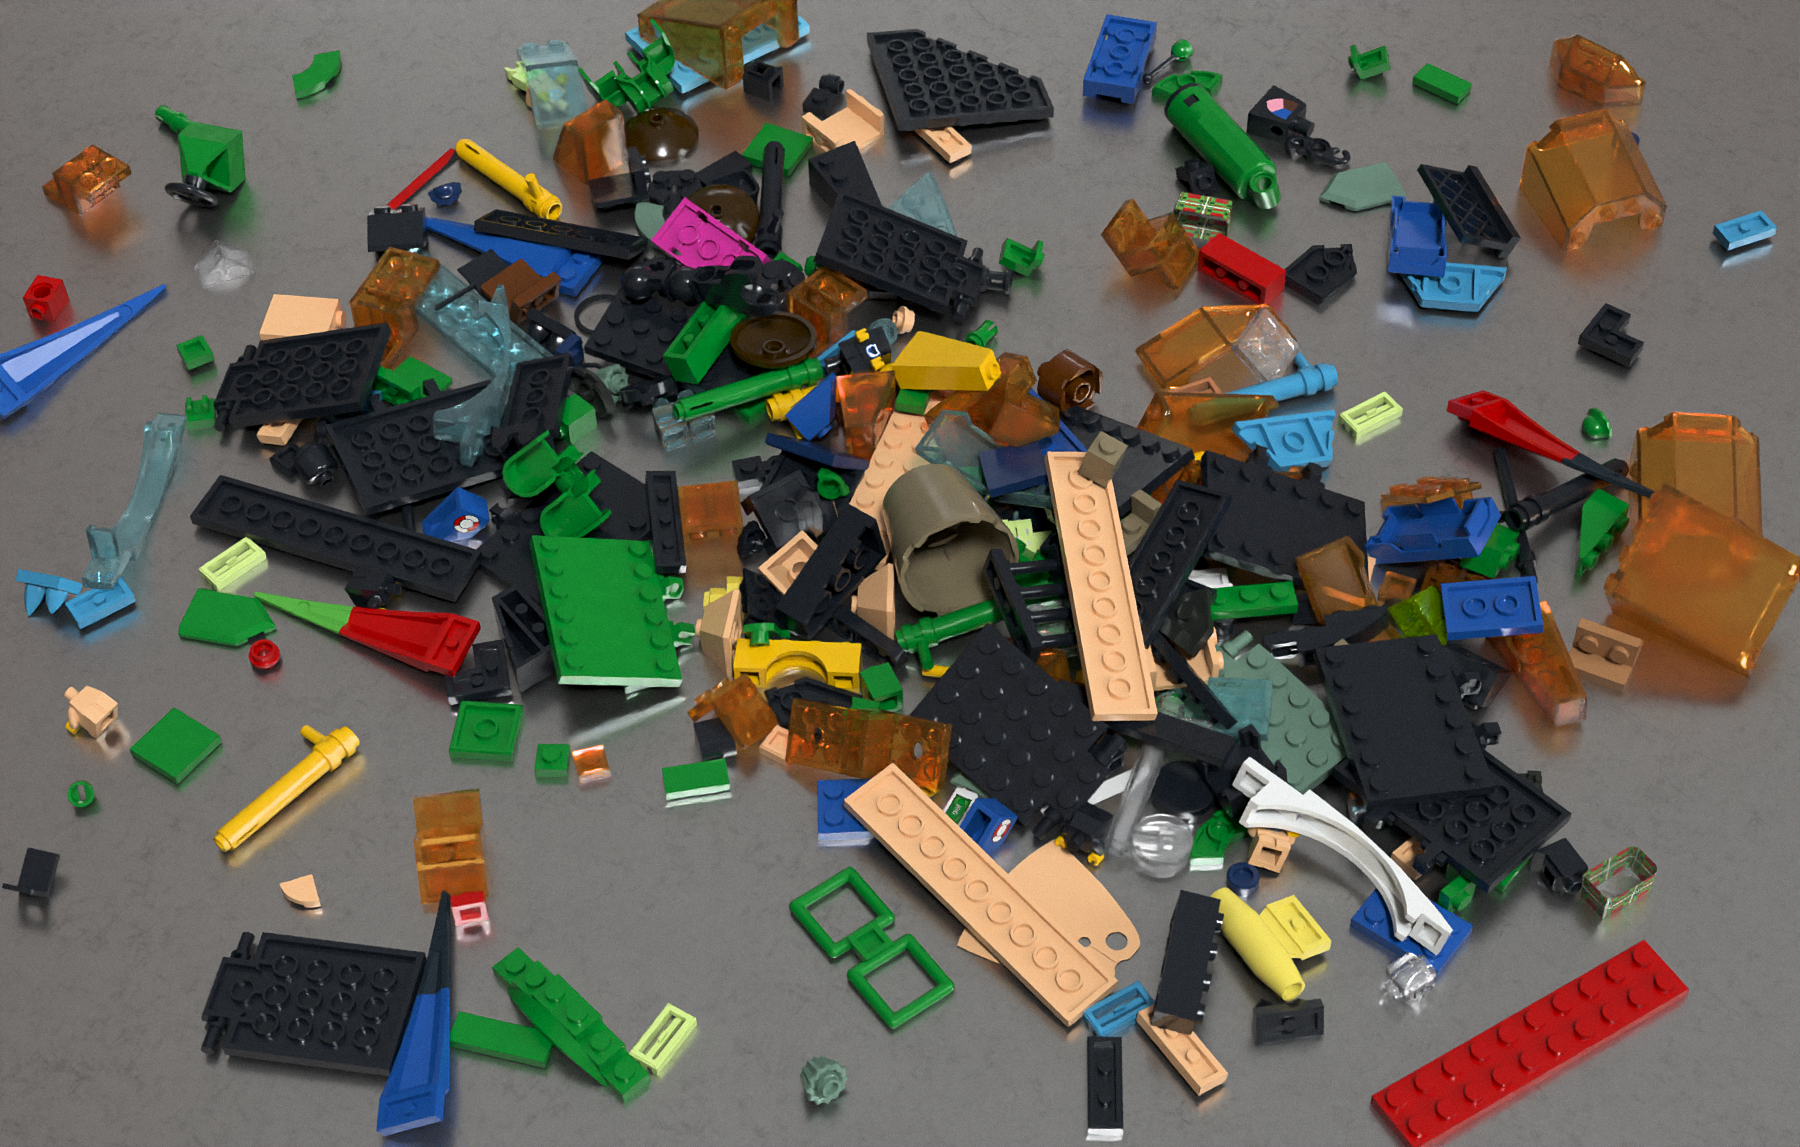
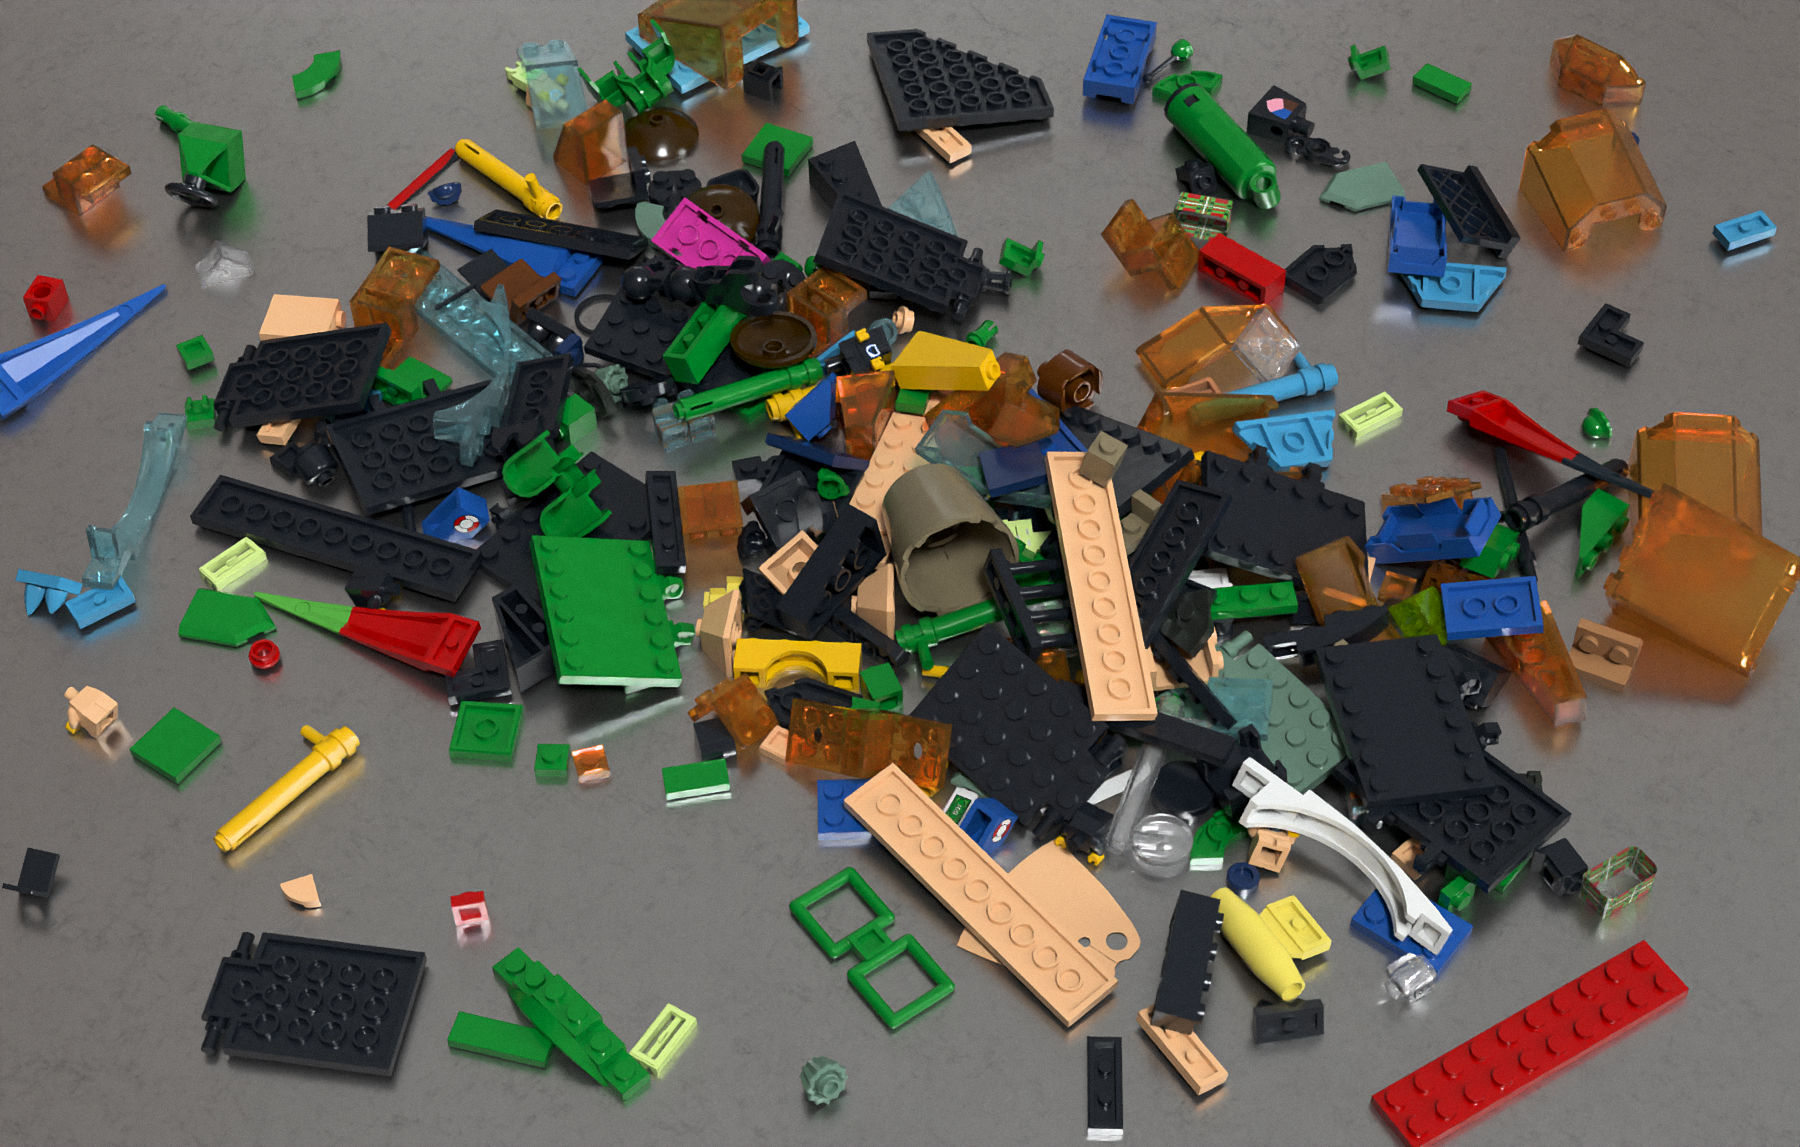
green hinge [67,780,95,807] -> none
blue plate [376,890,450,1136] -> none
clear orange bracket [413,788,489,904] -> none
black tile [695,151,753,188] -> none
green piece [743,623,790,647] -> none
light nougat panel [801,89,885,153] -> none
black plate [802,73,844,118] -> none
dark azure tile [1081,980,1155,1037] -> none

